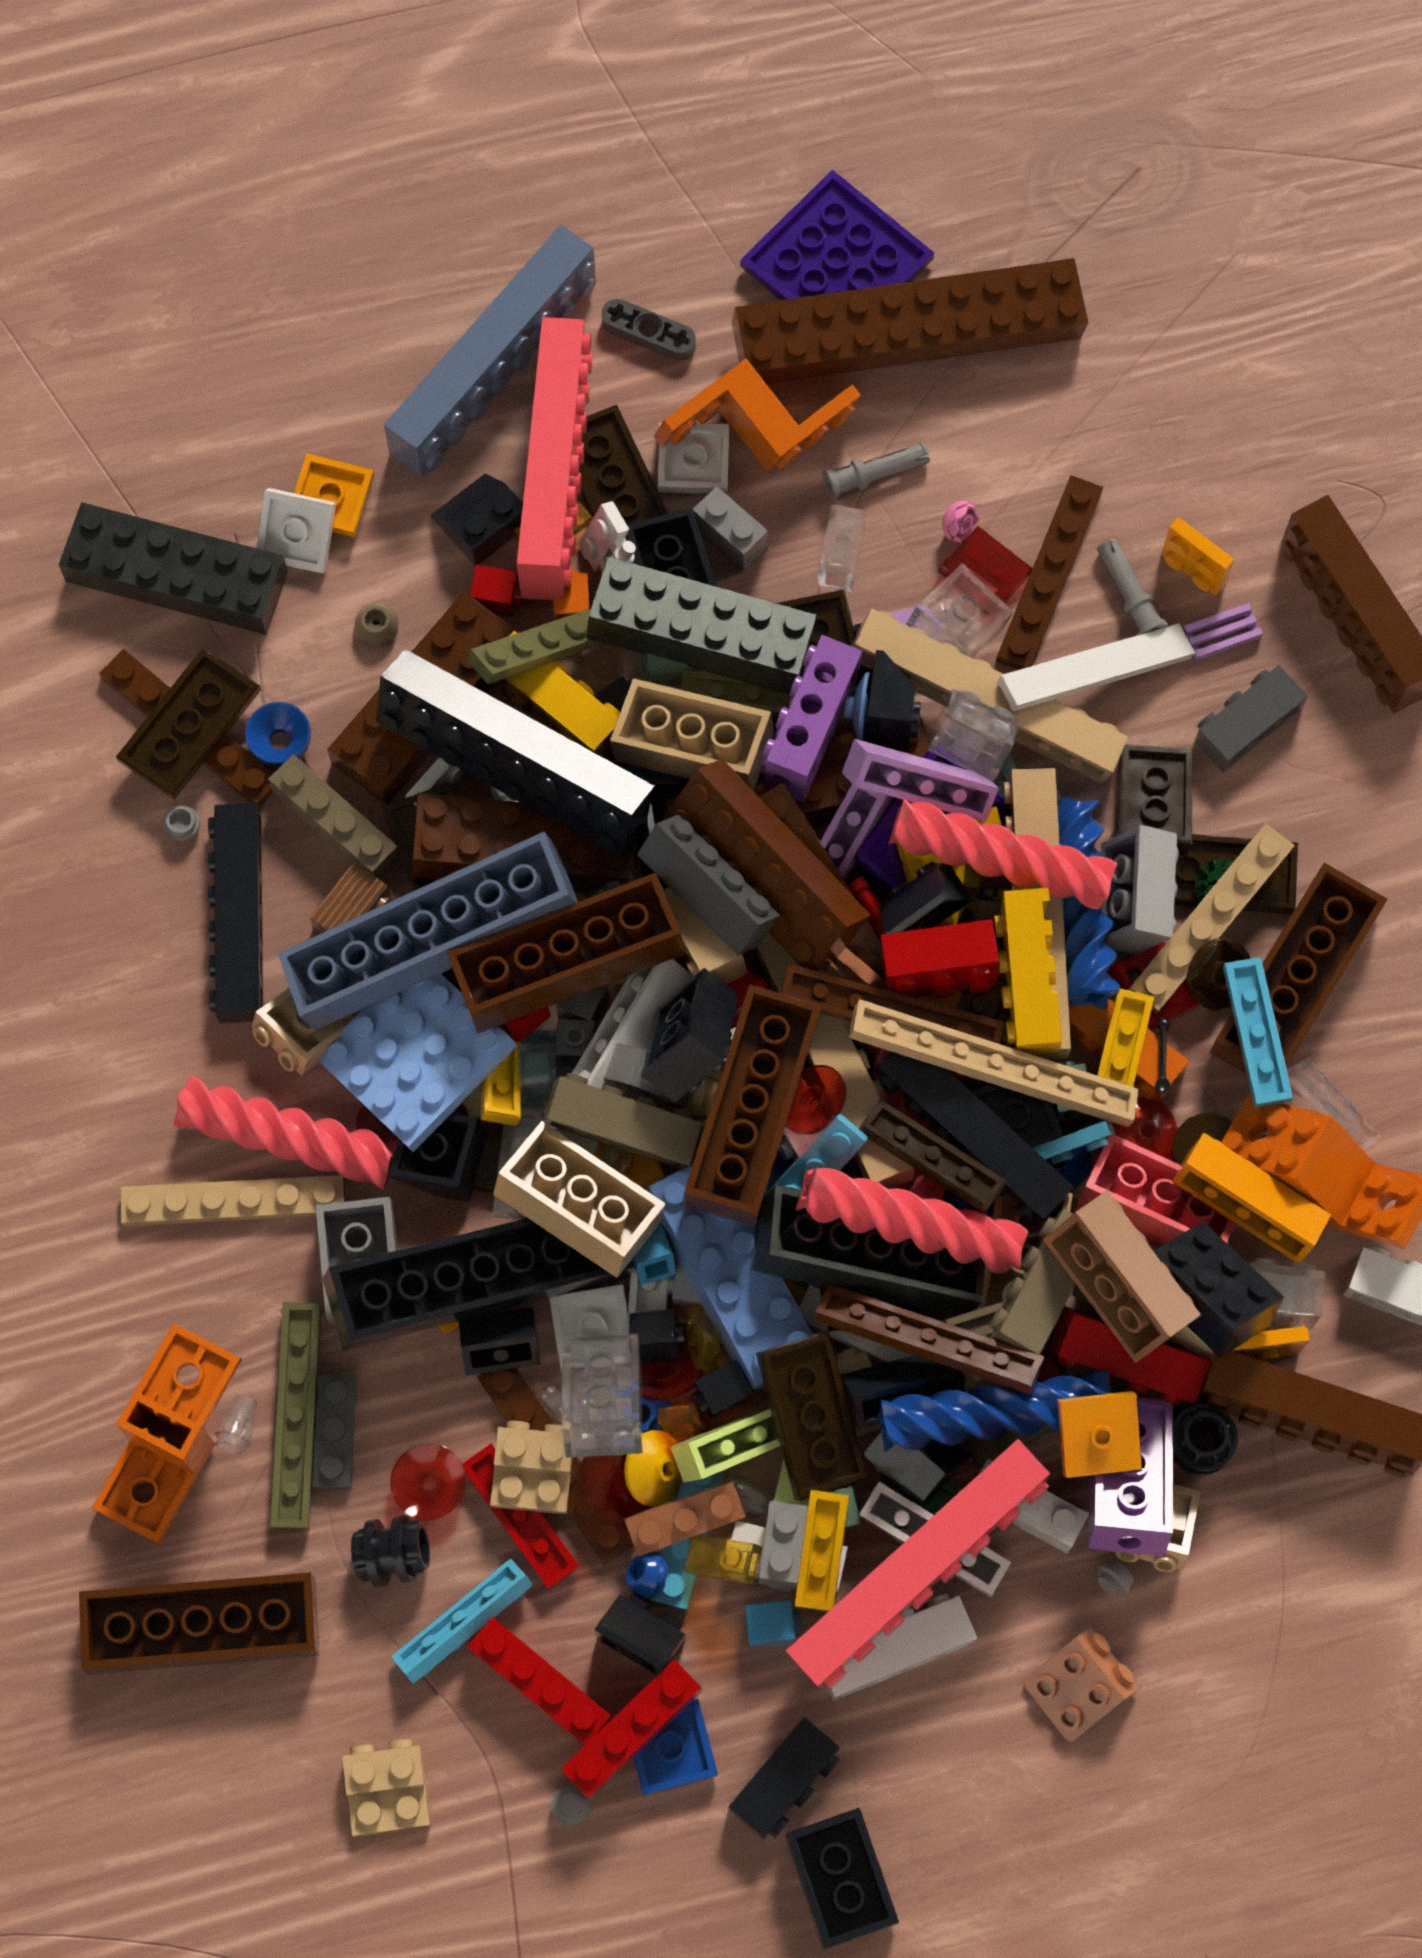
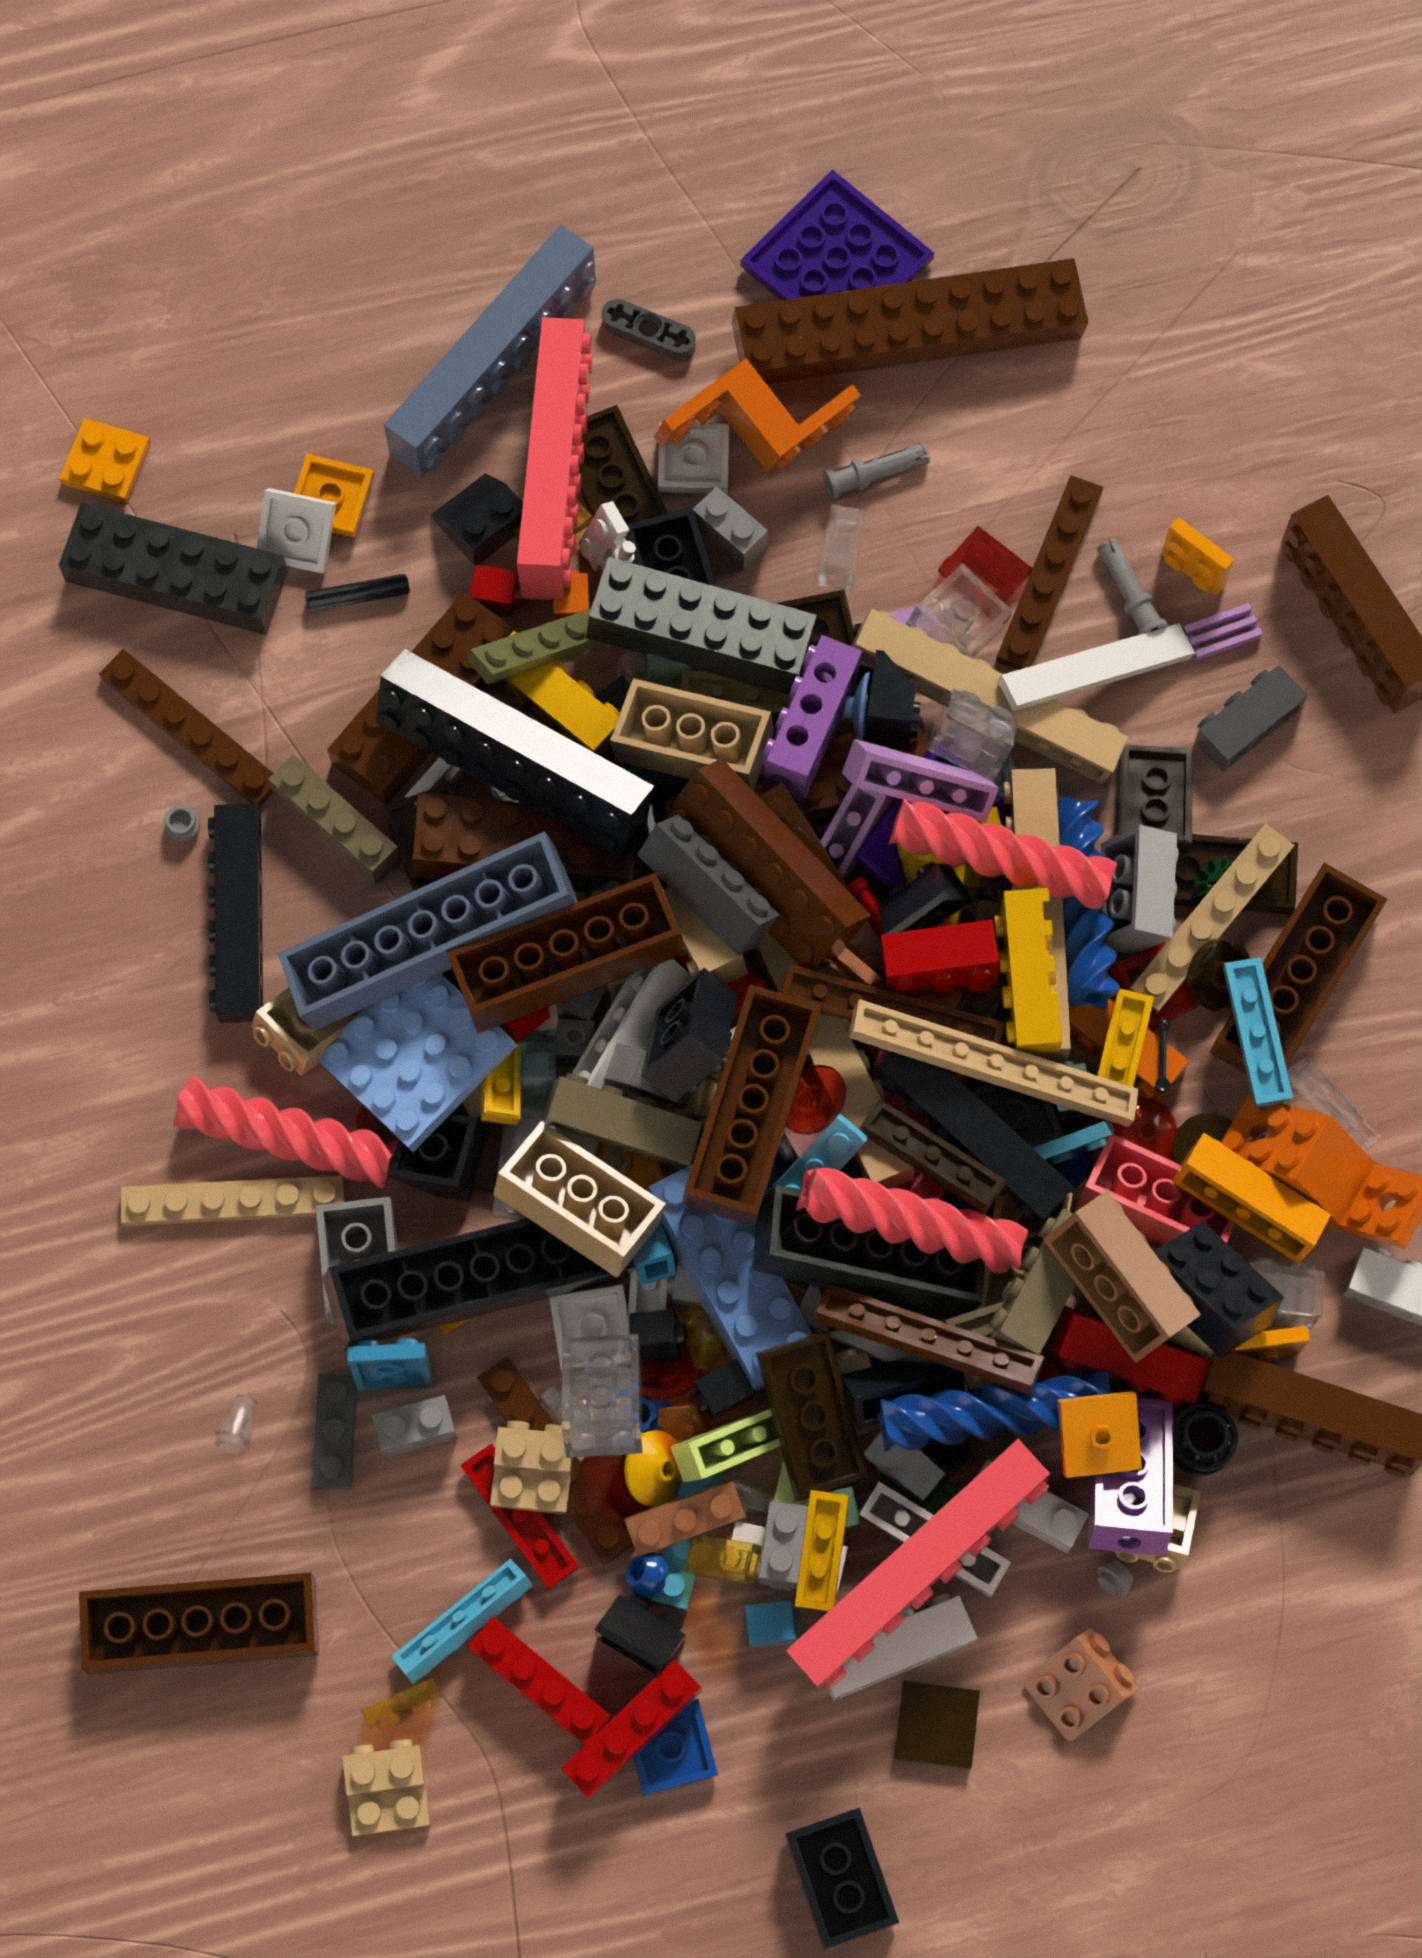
orange bracket [91,1323,242,1545] -> none
dark brown tile [116,647,261,800] -> none
blue piece [245,702,311,766] -> none
olive plate [270,1302,322,1530] -> none
medium nougat brick [310,862,391,933] -> none
black piece [351,1515,430,1587] -> none
dark tan plate [355,603,399,646] -> none
clear red dish [390,1444,466,1520] -> none
black brick [458,1307,541,1376] -> none
light grey plate [551,1785,590,1826] -> none
black brick [728,1717,840,1841] -> none
bright pink plate [942,501,980,543] -> none
none -> light orange plate [59,418,151,504]
none -> black axle [305,574,410,612]
none -> dark azure plate [348,1338,433,1391]
none -> clear yellow plate [362,1678,441,1731]
none -> light grey brick [372,1395,458,1459]
none -> dark brown tile [894,1681,980,1770]

